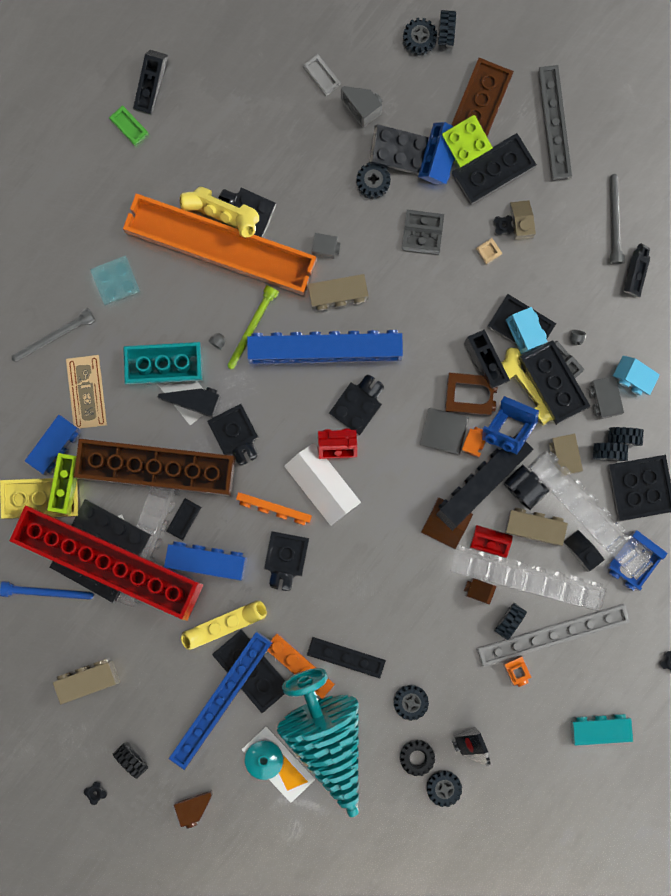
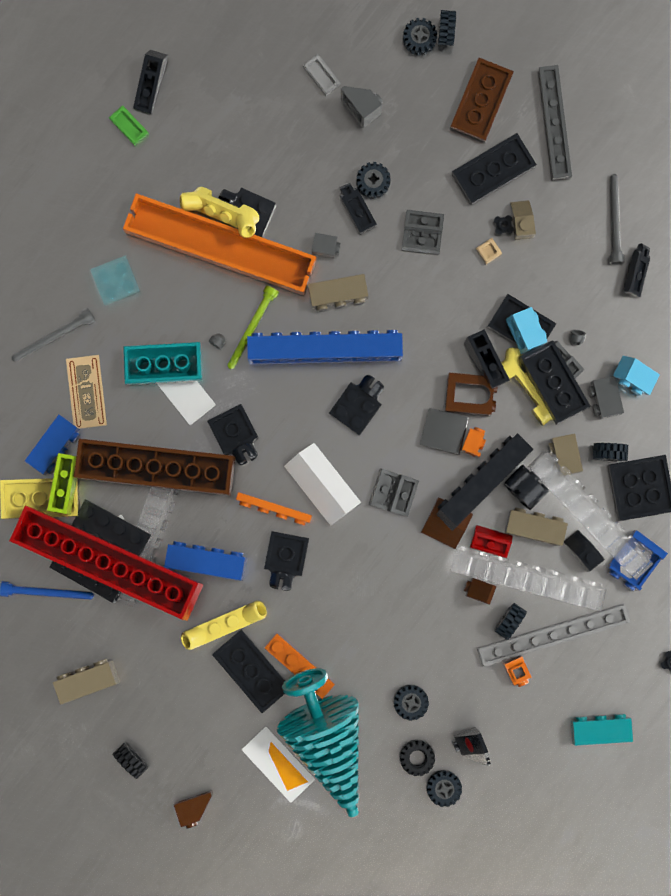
black plate [84,781,107,805] -> none
black slope [157,387,221,418] -> none
black tile [166,498,202,541] -> none
blue plate [169,631,273,770] -> none
teal dish [245,741,283,780] -> none
black tile [307,637,386,679] -> none
red brick [318,428,357,459] -> none
black plate [369,124,429,175] -> none
blue brick [418,122,455,185] -> none
lime bracket [442,115,493,168] -> none
blue panel [482,396,539,454] -> none
black wheel [608,427,644,446] -> none
none -> black hinge [339,182,377,234]
none -> dark grey slope [369,468,419,517]

